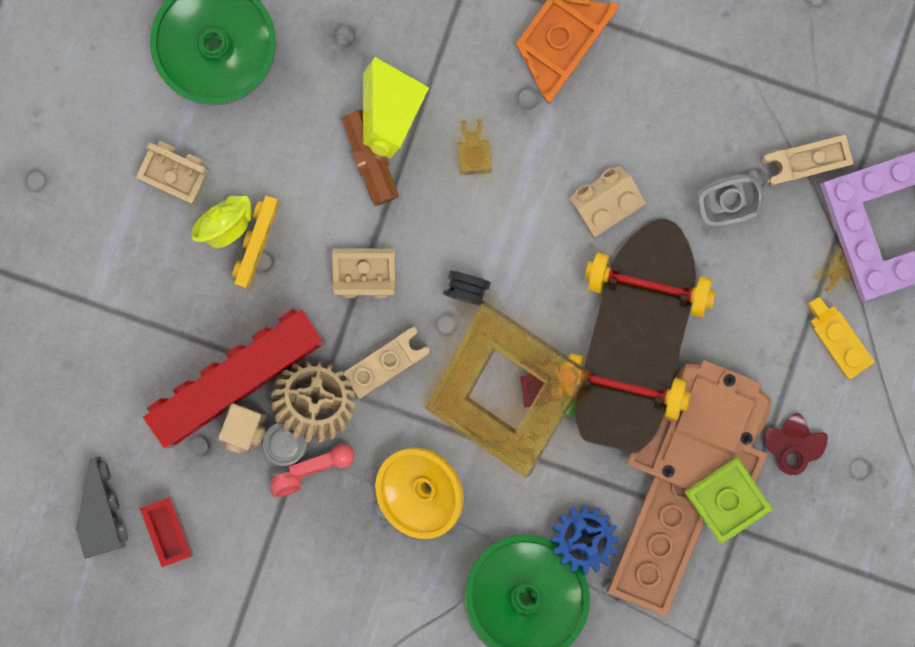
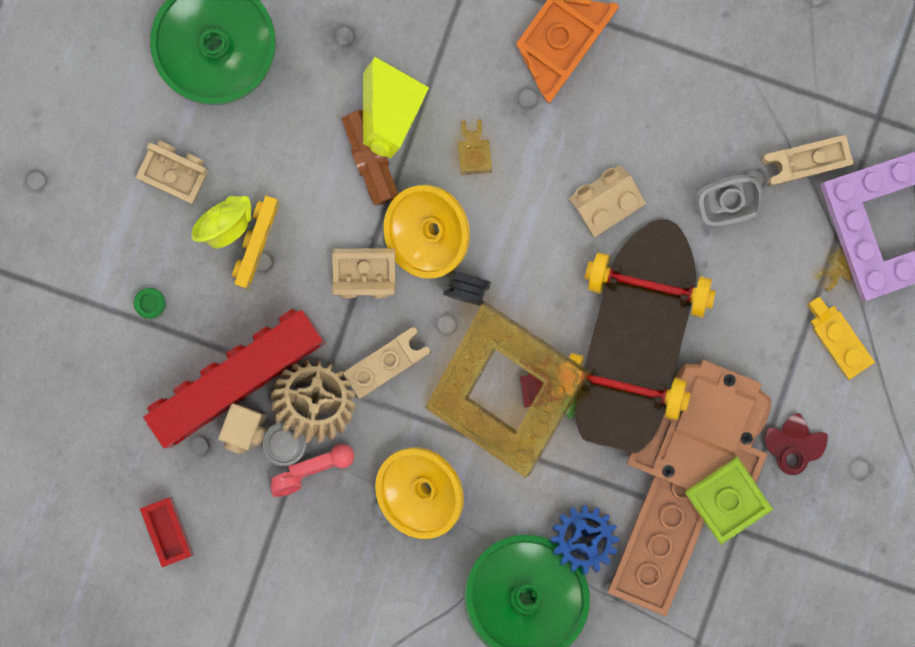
dark grey slope [76,457,128,559] -> none
none -> green tile [134,288,166,319]
none -> yellow dish [384,185,470,279]

